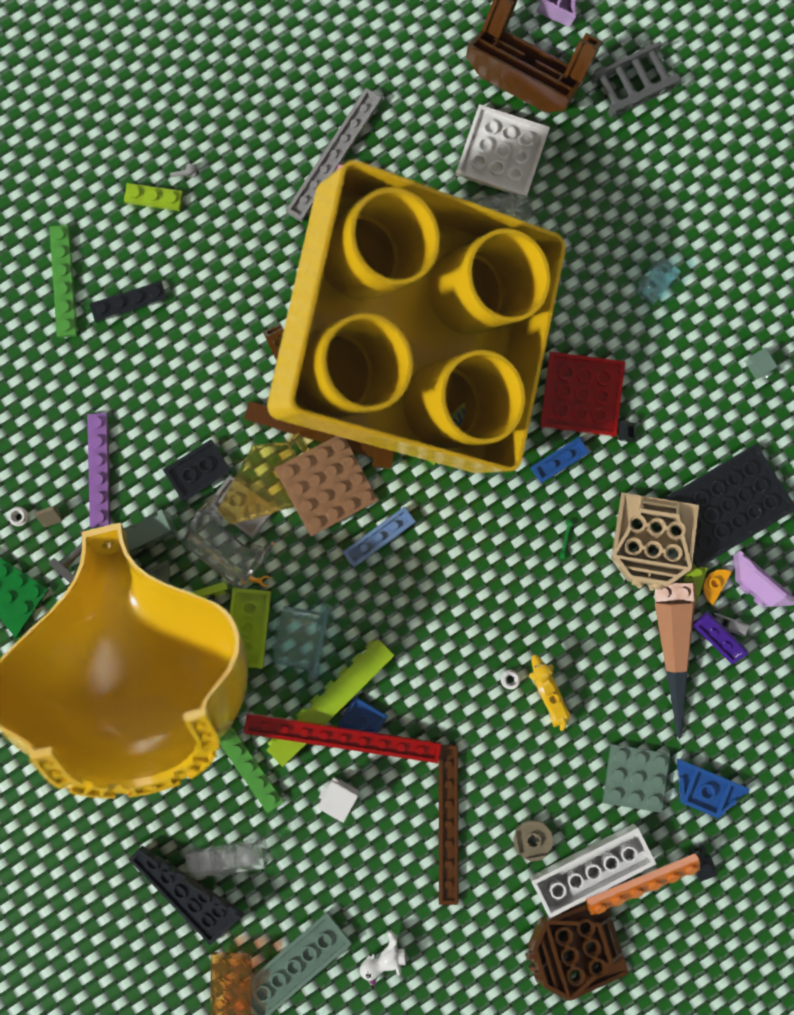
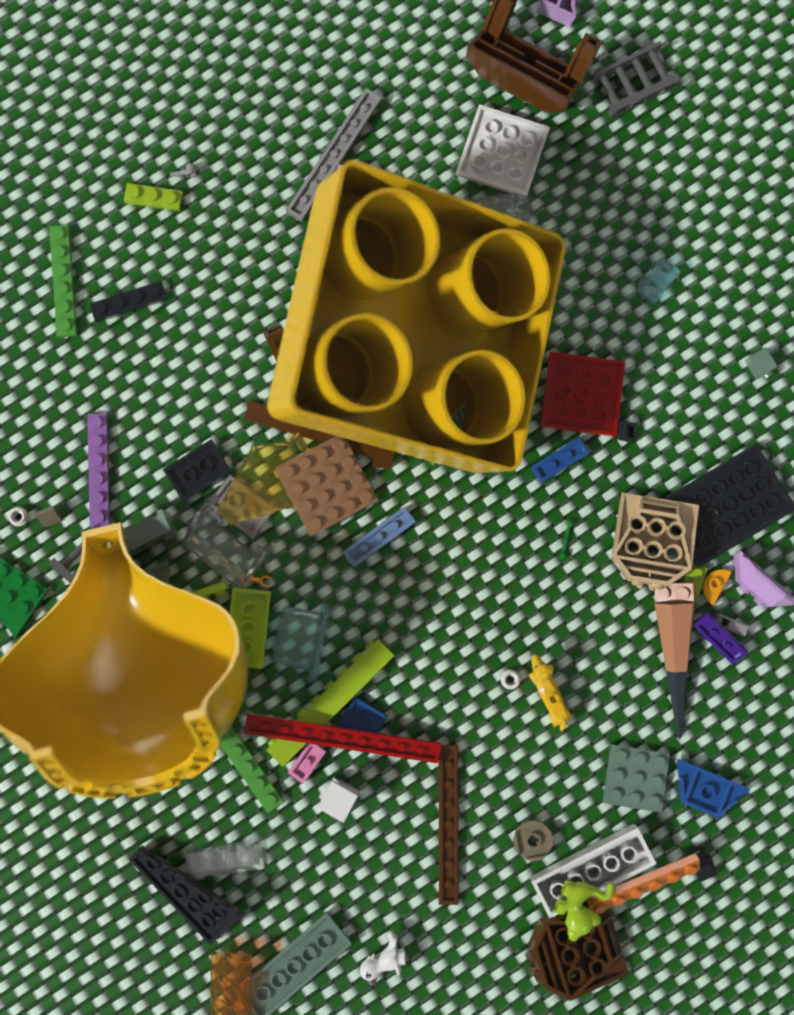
none -> bright pink plate [287,744,326,784]
none -> lime animal [554,880,615,942]

